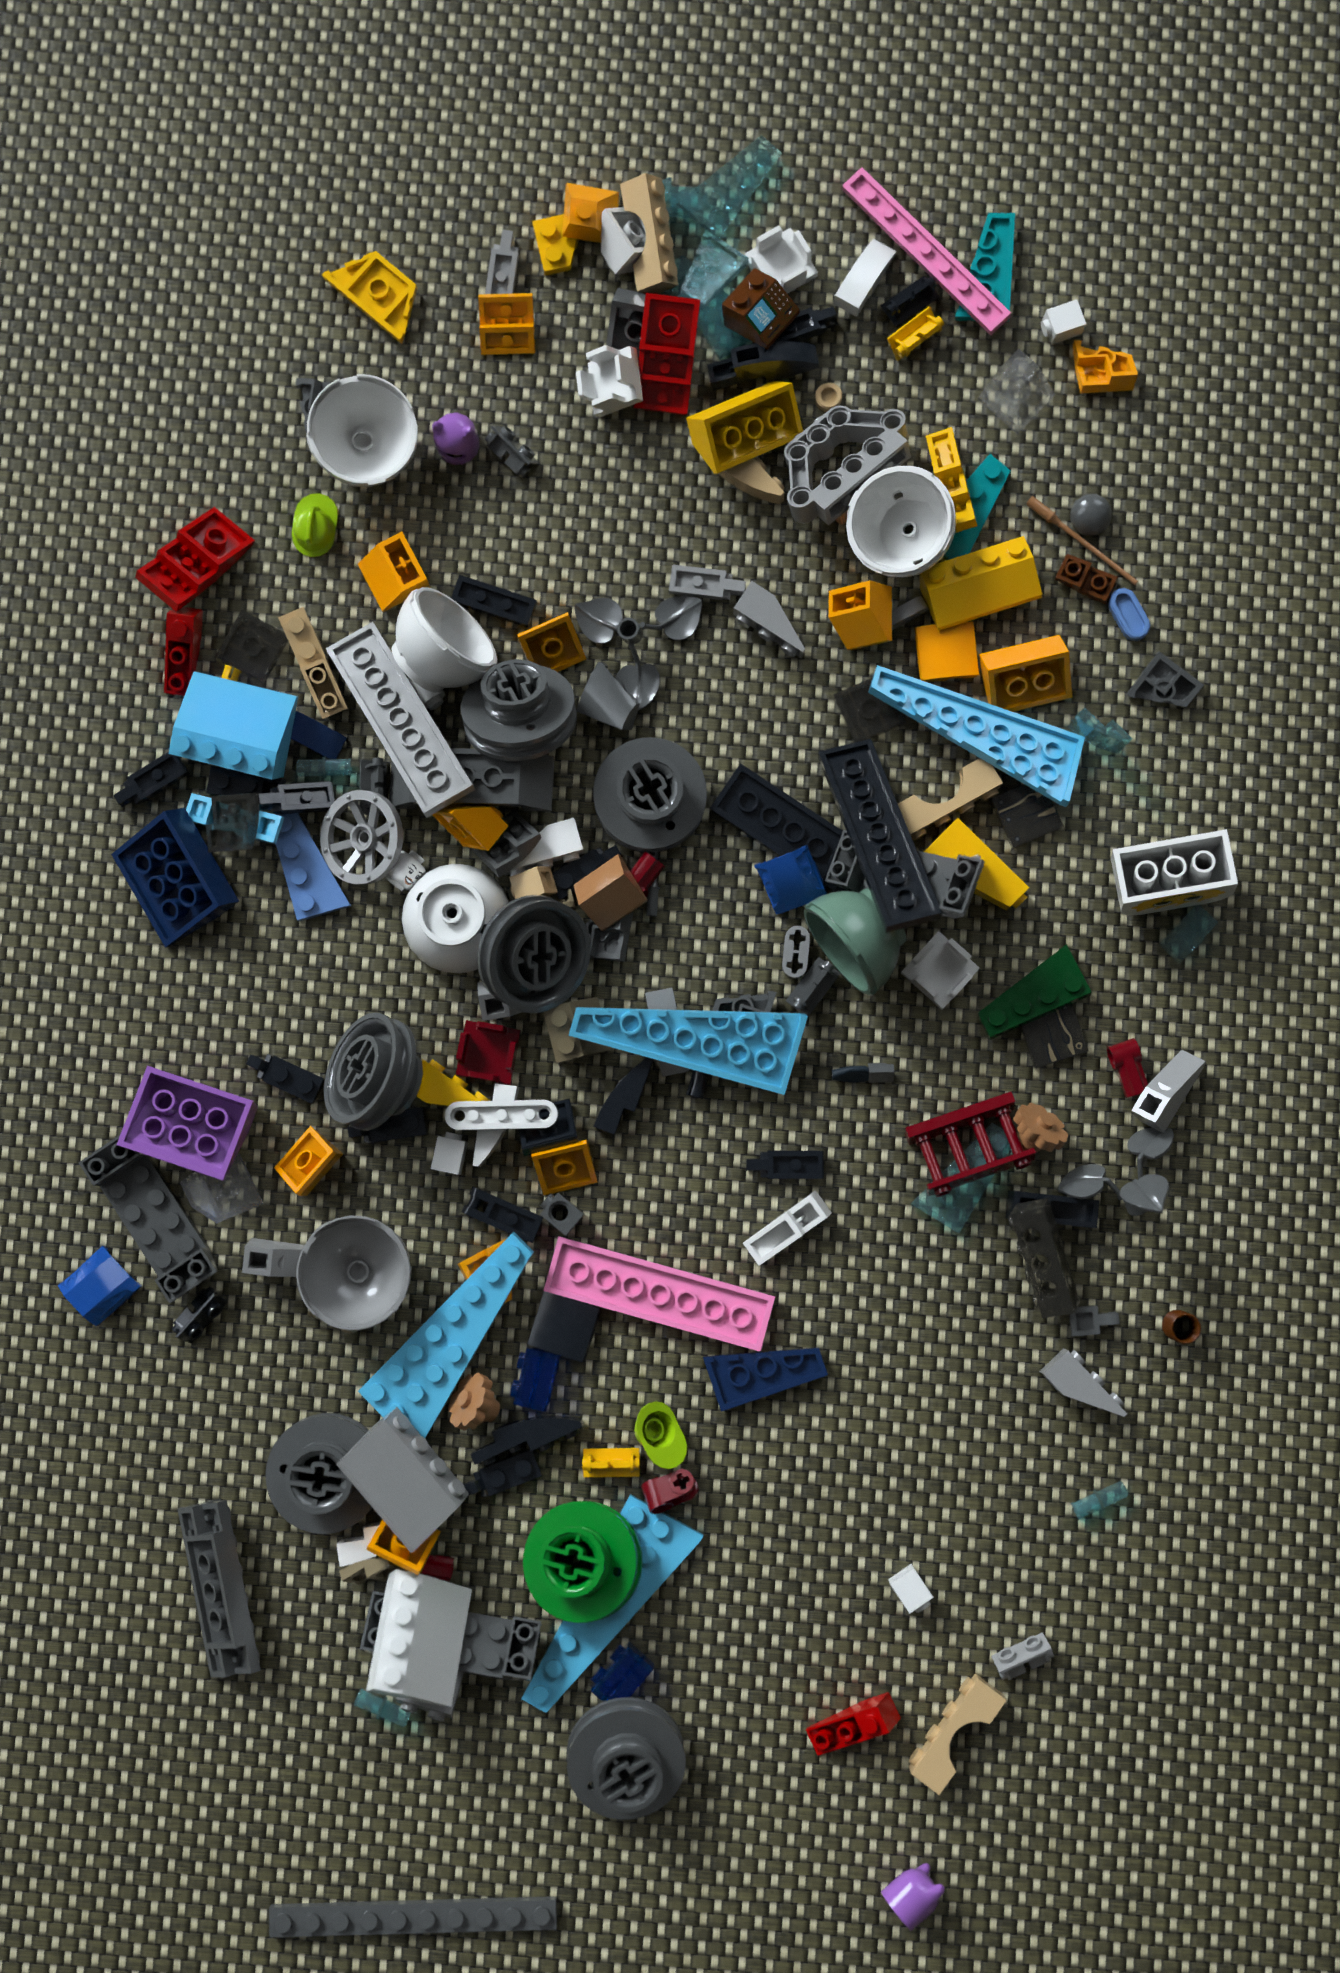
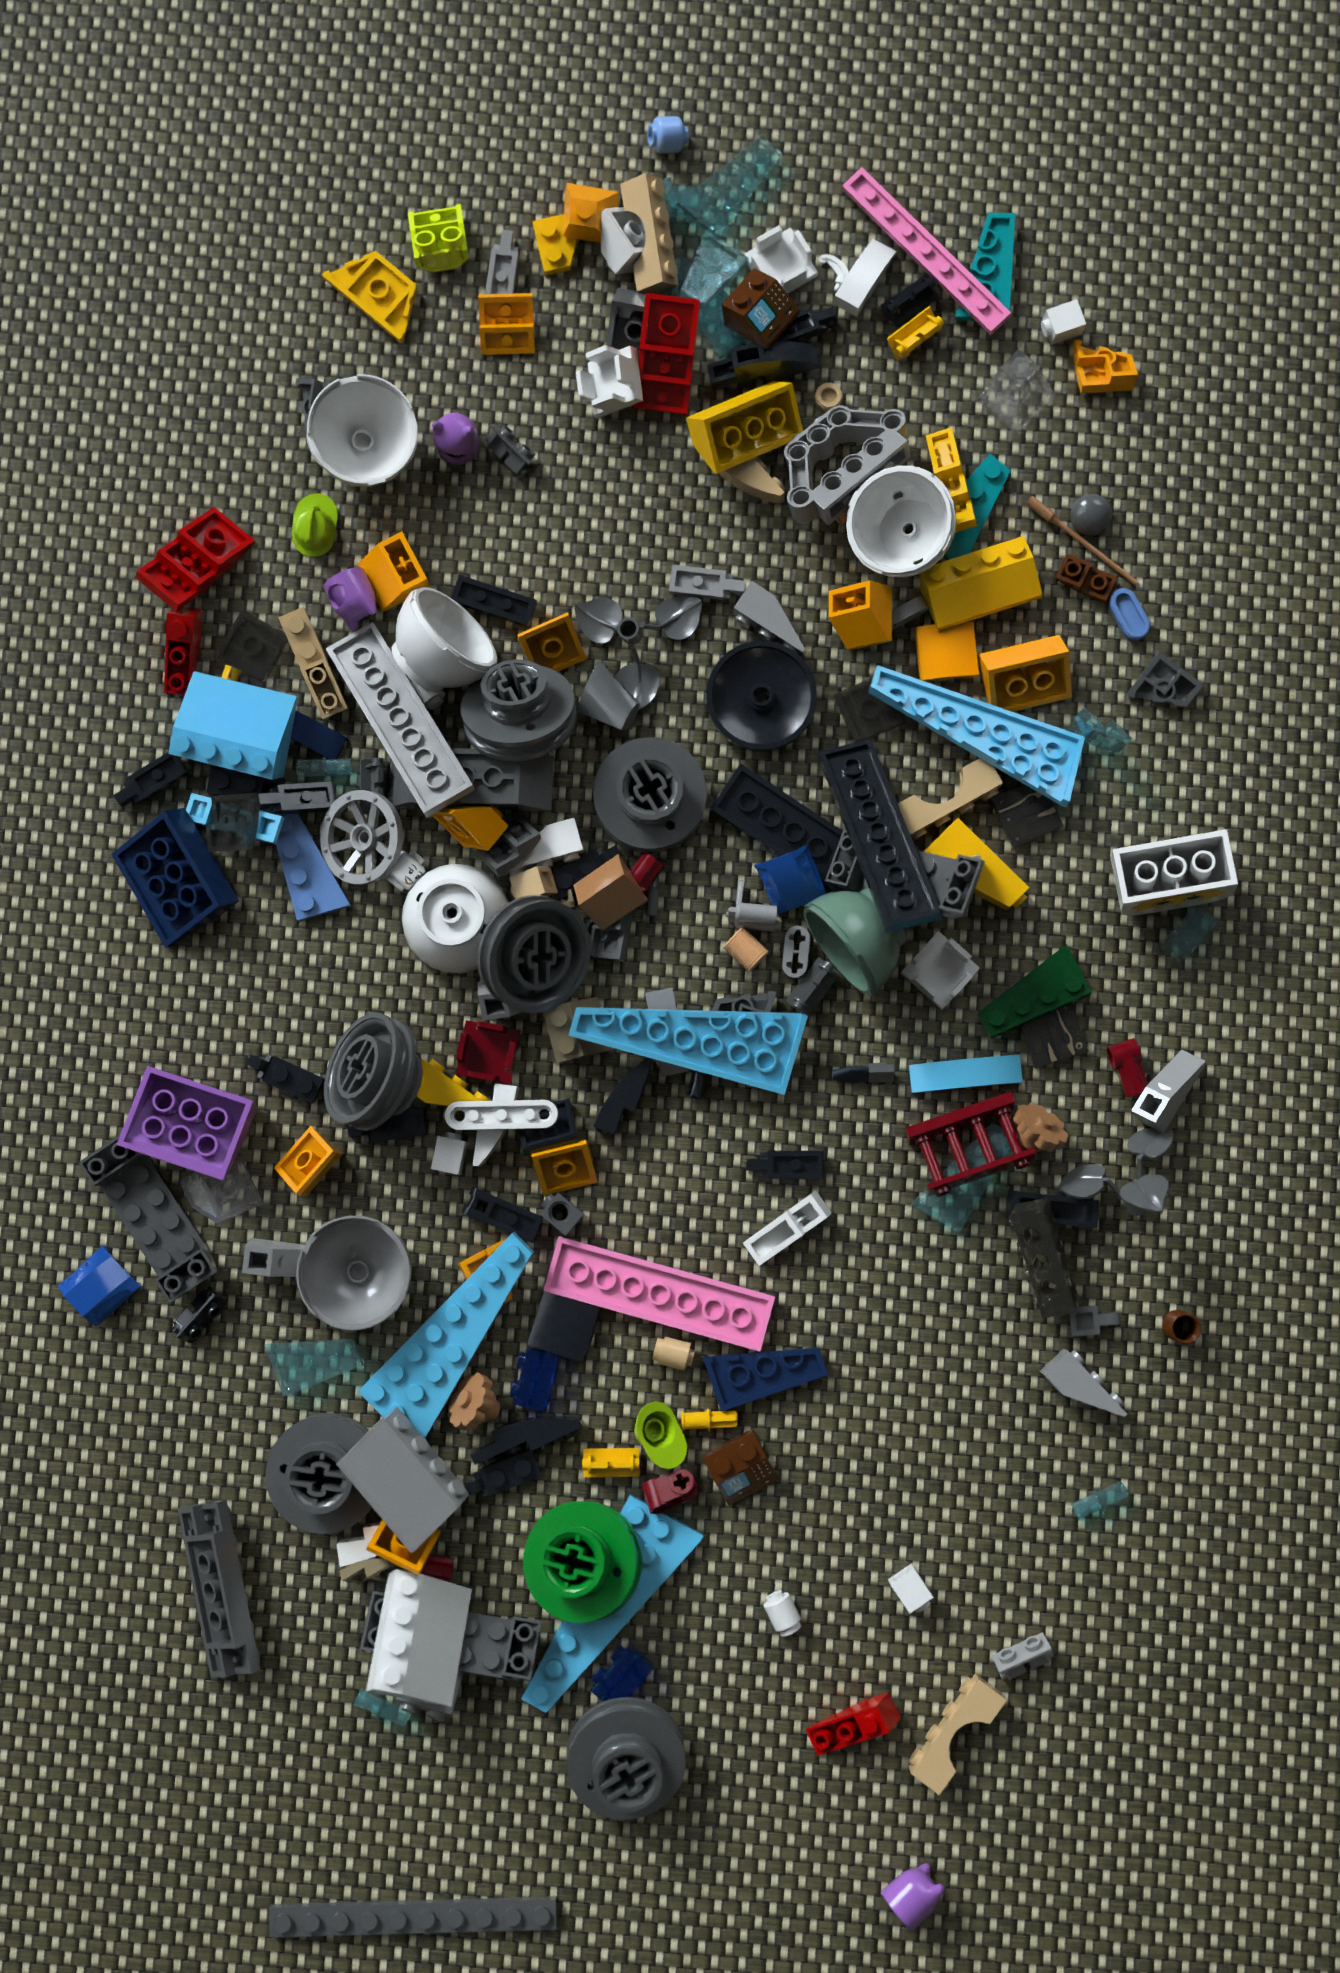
none -> clear light blue wing [264,1339,364,1397]
none -> medium lavender piece [323,567,376,631]
none -> neon yellow slope [408,204,469,273]
none -> light blue head [647,116,689,154]
none -> tan brick [652,1337,695,1371]
none -> yellow axle [681,1409,738,1432]
none -> reddish brown slope [703,1429,779,1506]
none -> black dish [706,641,817,752]
none -> light nougat piece [723,927,769,972]
none -> light grey piece [726,880,777,932]
none -> white brick [763,1590,801,1636]
none -> white piece [819,254,849,292]
none -> medium azure slope [909,1055,1023,1093]

